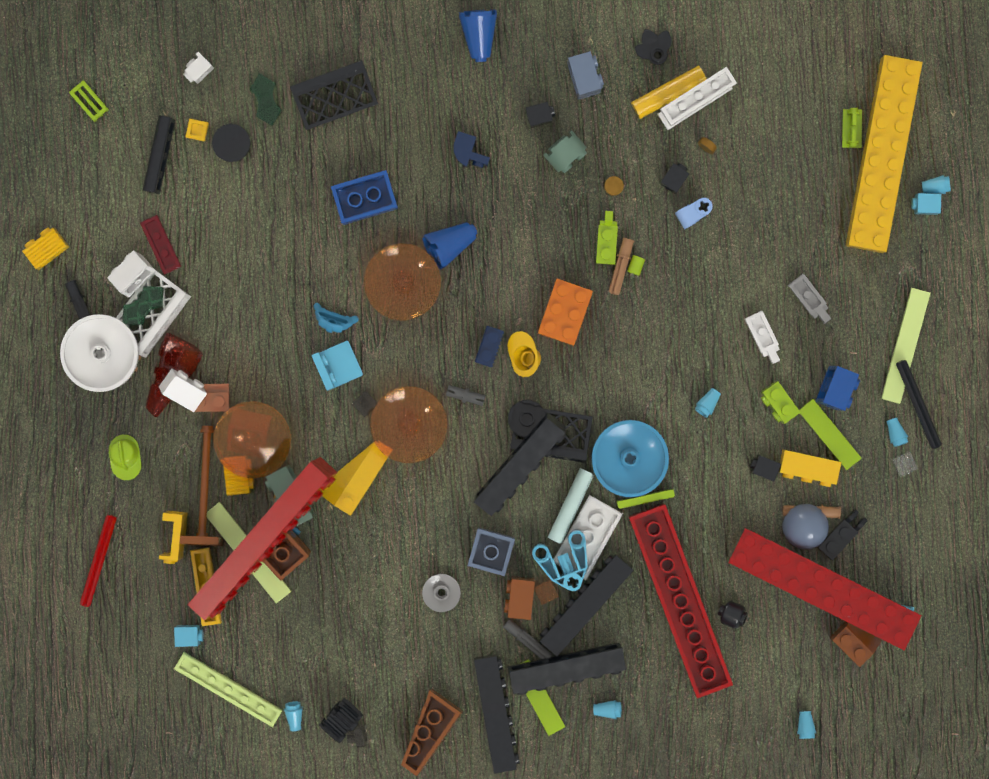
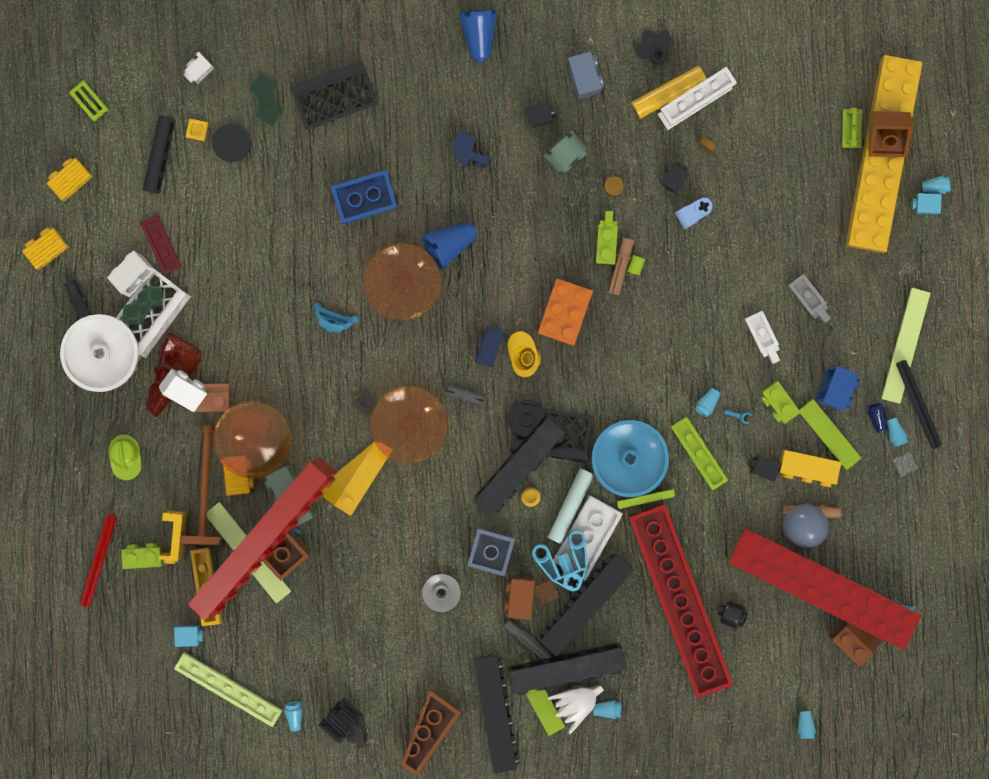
medium azure bracket [311,341,363,391] -> none
black hinge [818,509,868,561] -> none
none -> yellow brick [47,158,93,202]
none -> lime brick [121,543,165,569]
none -> yellow plate [521,487,540,507]
none -> white piece [548,684,604,734]
none -> lime tile [670,416,728,491]
none -> dark azure hand [724,409,752,424]
none -> clear blue cone [867,403,887,433]
none -> dark orange slope [868,111,913,157]

